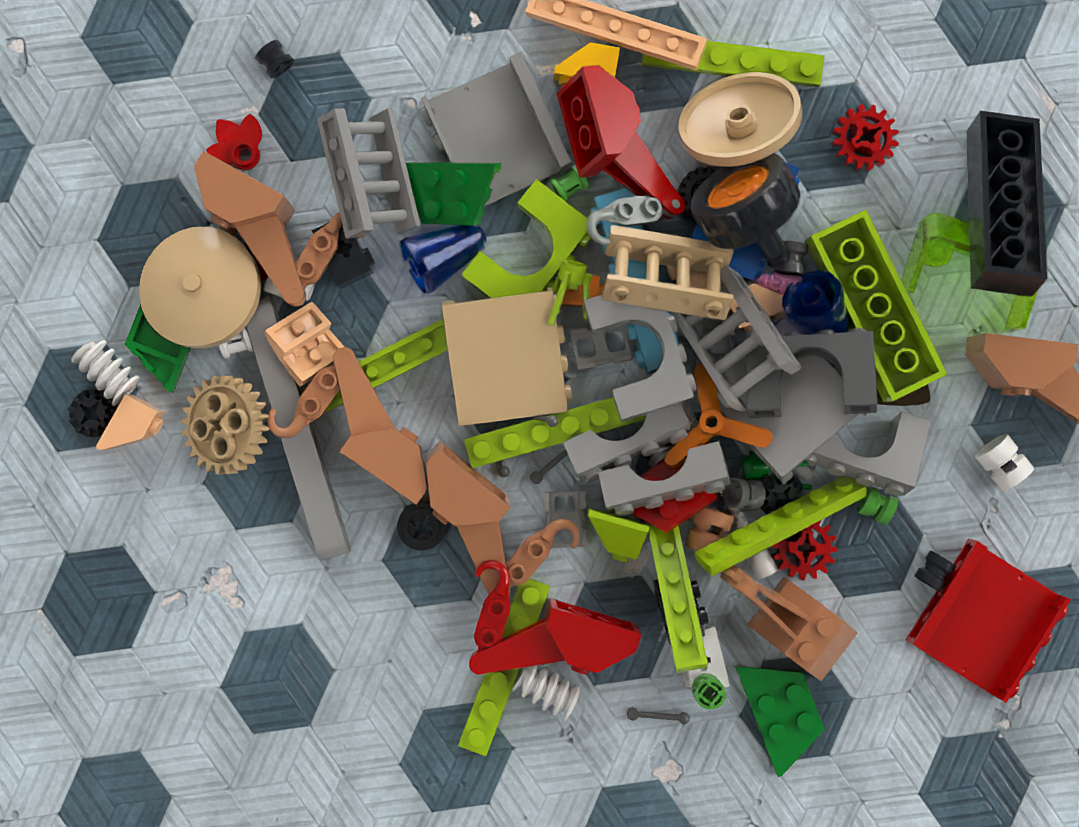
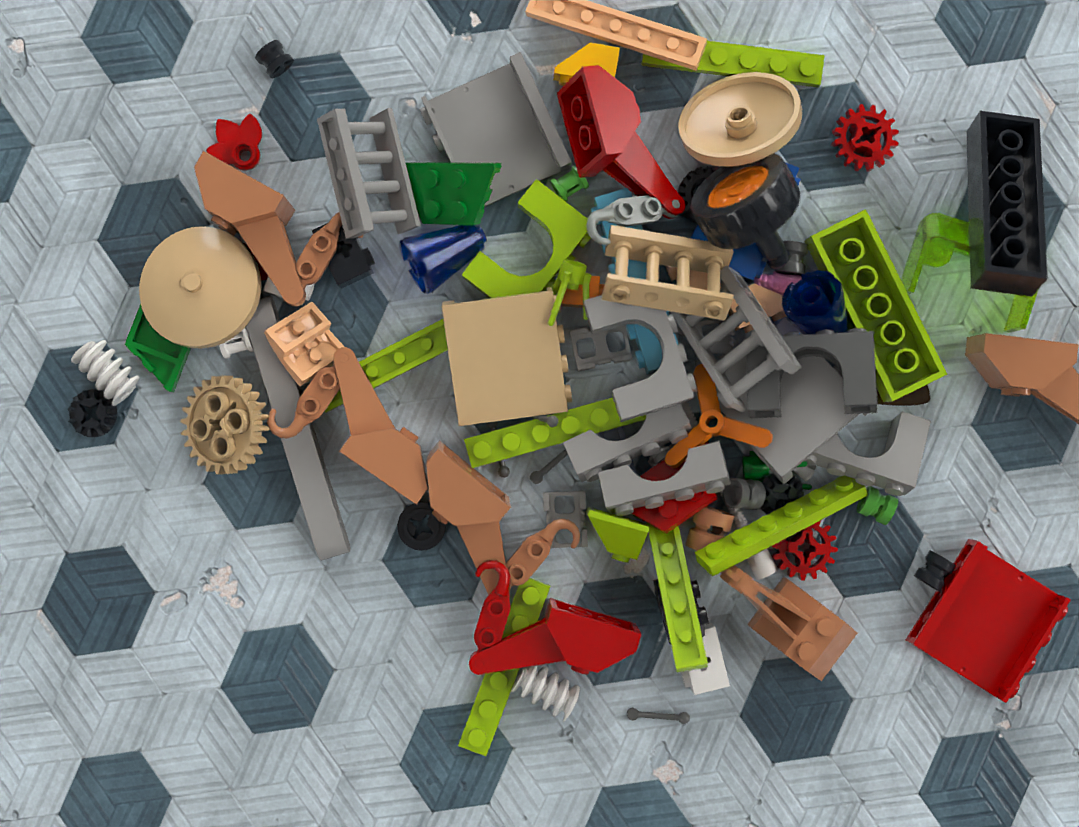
light nougat slope [95,394,165,450] -> none
bright green wheel [691,673,726,710] -> none
green wing [735,665,825,777] -> none
white wheel [975,434,1034,491] -> none

